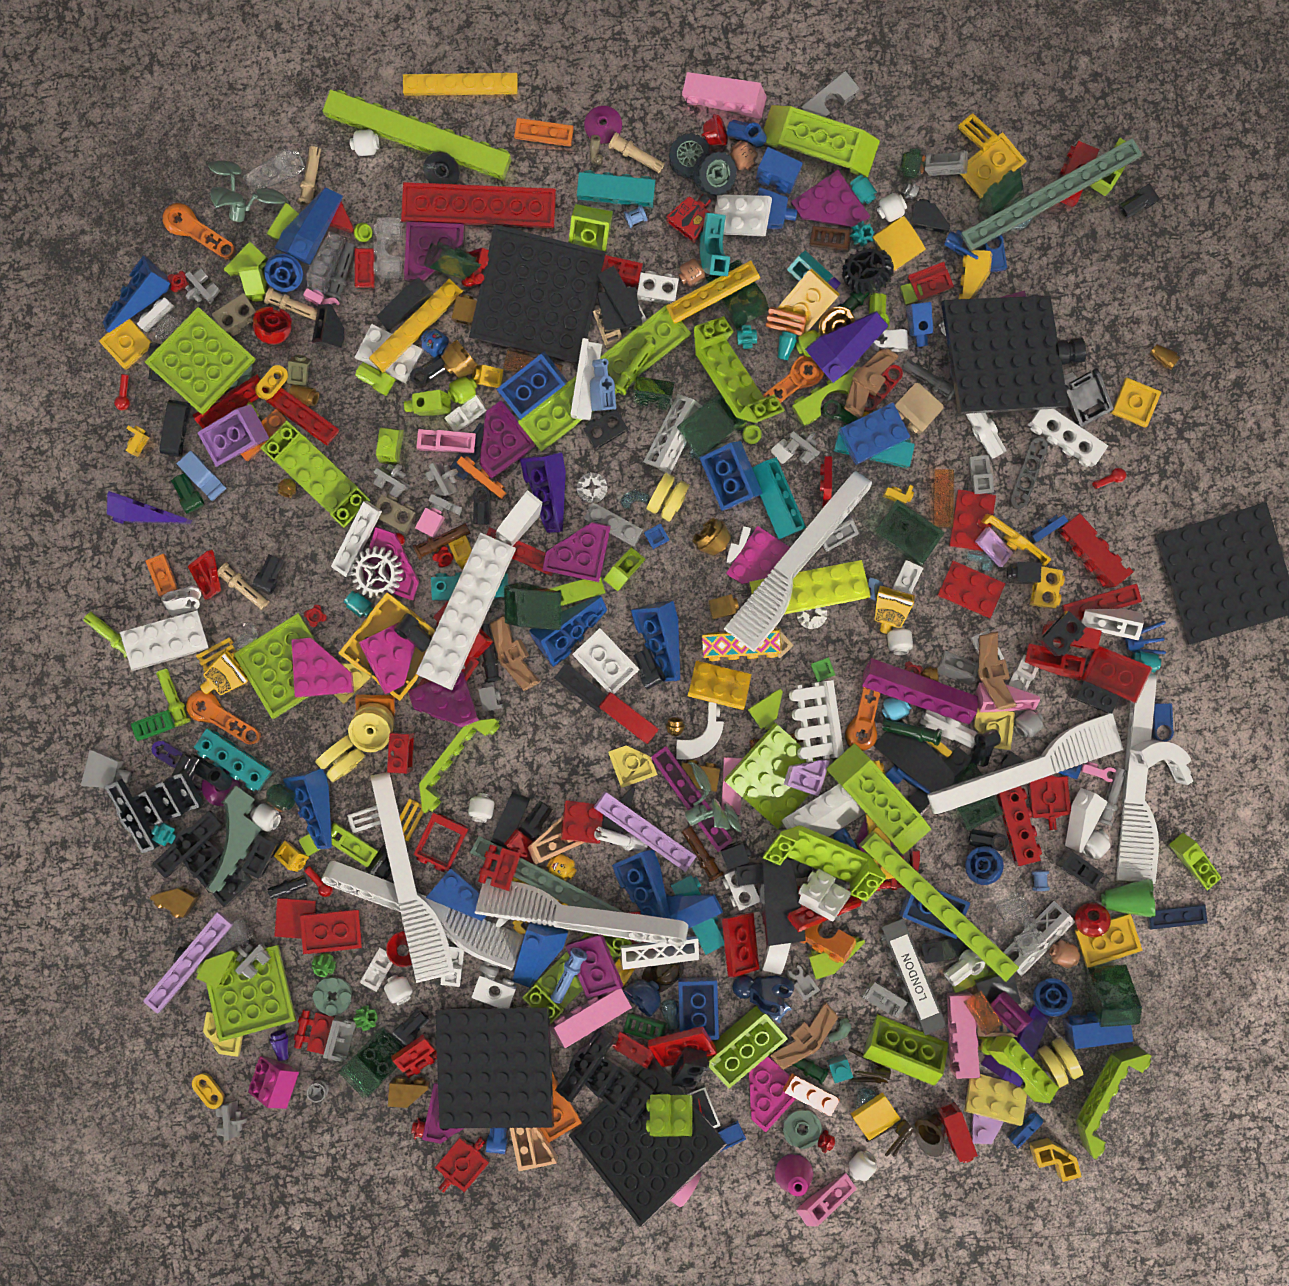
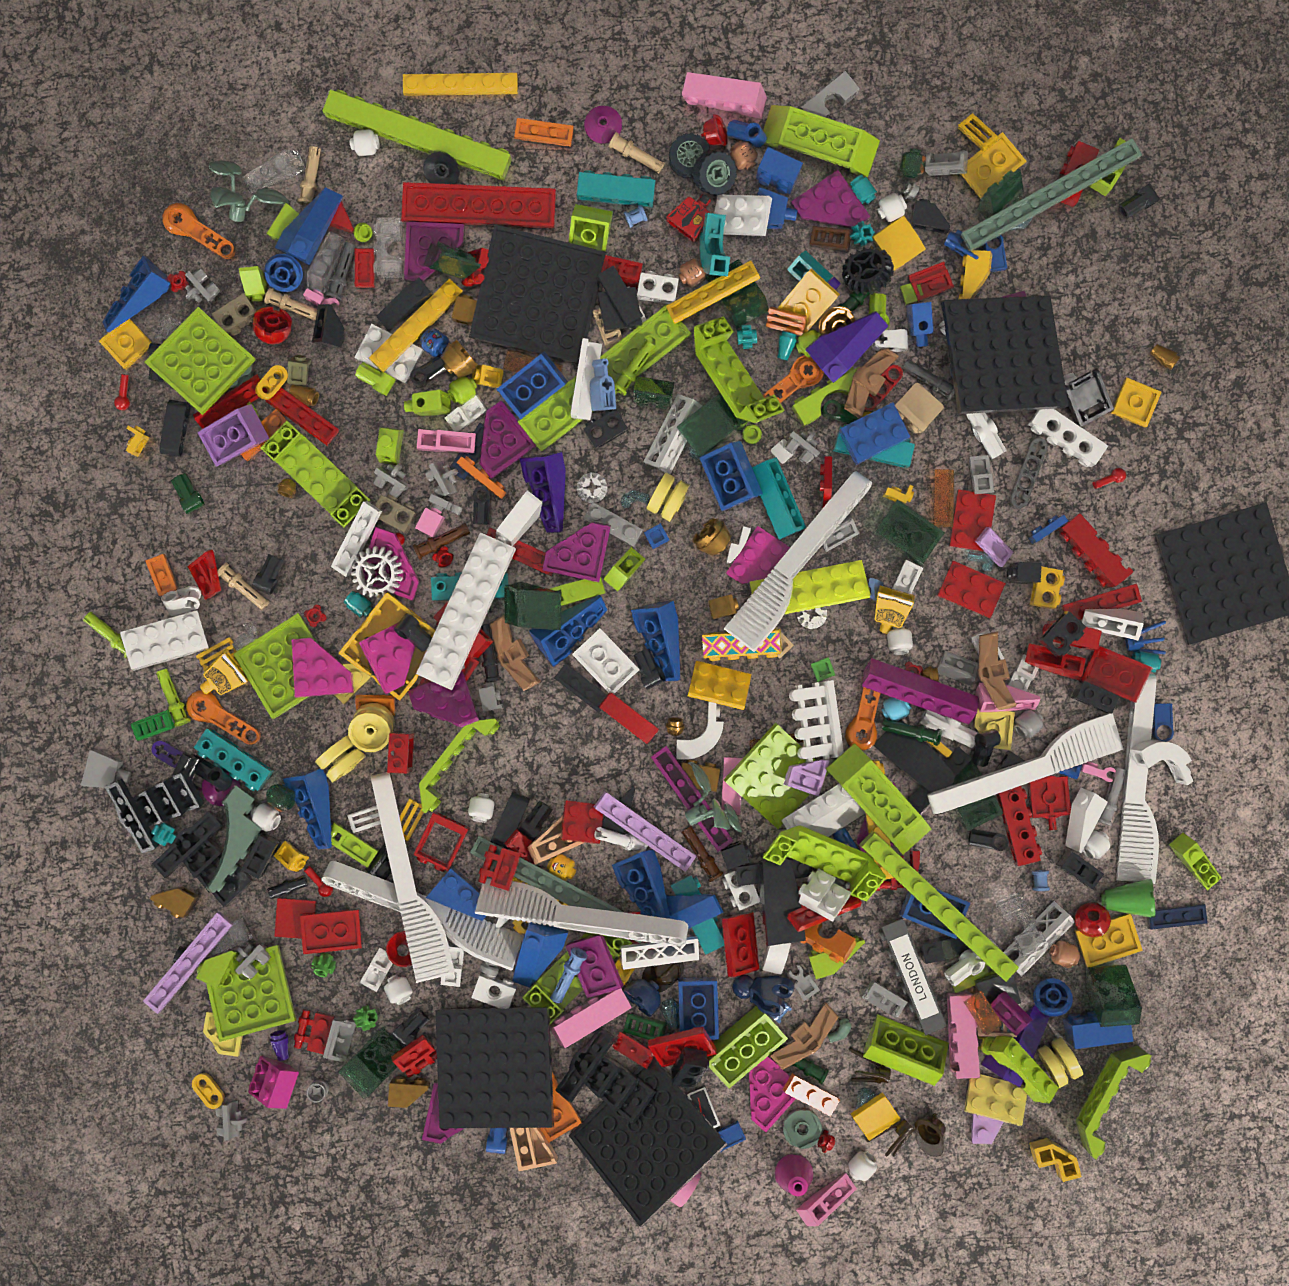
dark purple wedge [107,491,192,524] -> none
white plate [137,297,175,333] -> none
medium blue piece [176,451,227,501] -> none
lime slope [224,241,269,276] -> none
lime tile [299,834,321,857] -> none
sand green plate [312,976,352,1016] -> none
red plate [411,1117,425,1140] -> none
red plate [435,1136,490,1193] -> none
yellow bracket [448,535,472,570] -> none
dark tan arm [590,135,603,165] -> none
light yellow plate [608,745,657,788] -> none
lime plate [646,1094,692,1137] -> none
lime slope [747,688,783,730] -> none
teal brick [827,1054,853,1084] -> none
blue plant [885,764,930,794] -> none
red window [937,1102,978,1163] -> none
blue cone [965,846,1004,885] -> none
yellow plate [981,514,1051,567] -> none
blue piece [1008,1112,1044,1149] -> none
black wheel [1057,337,1086,365] -> none

